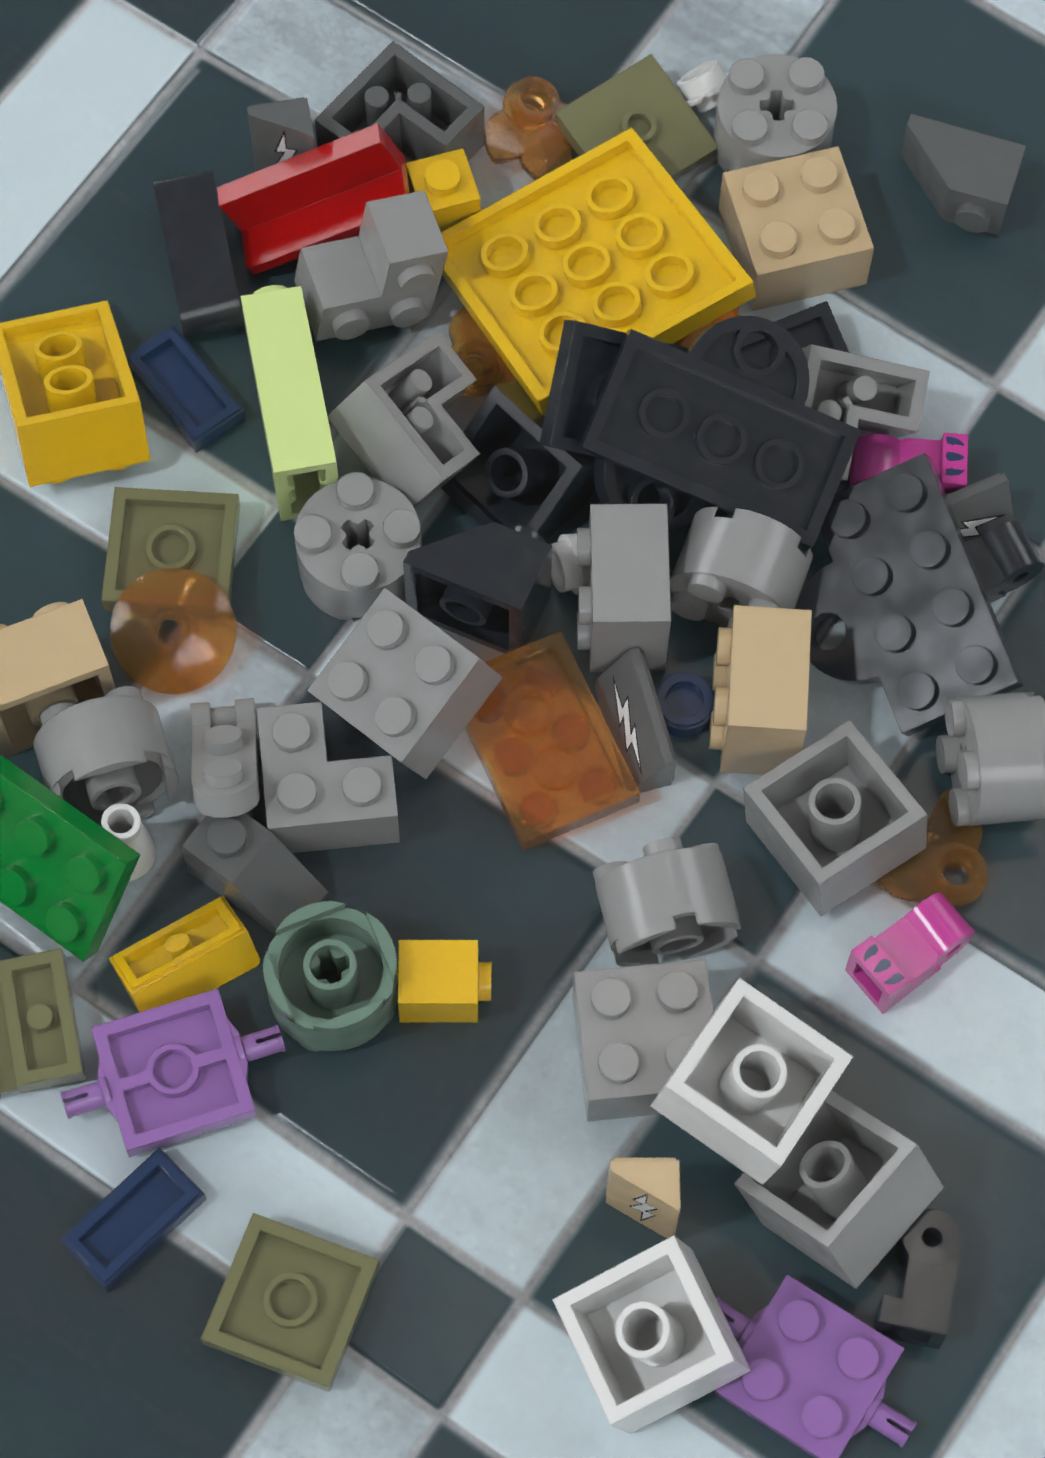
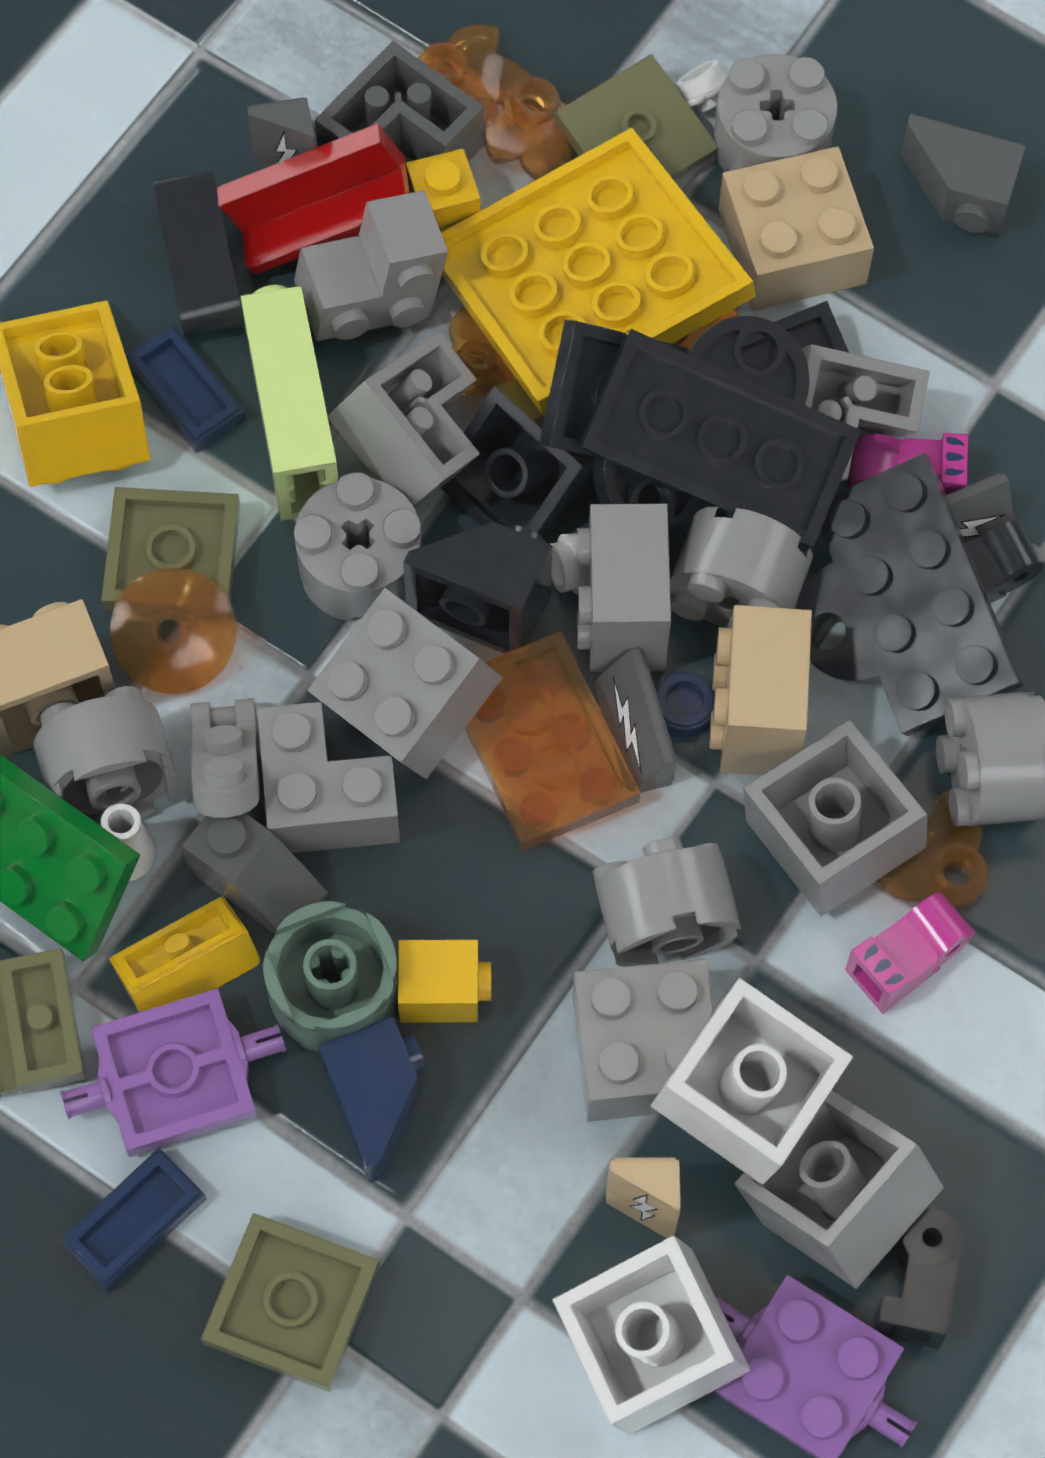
none -> dark blue slope [318,1017,426,1183]
none -> clear orange plate [418,25,531,129]

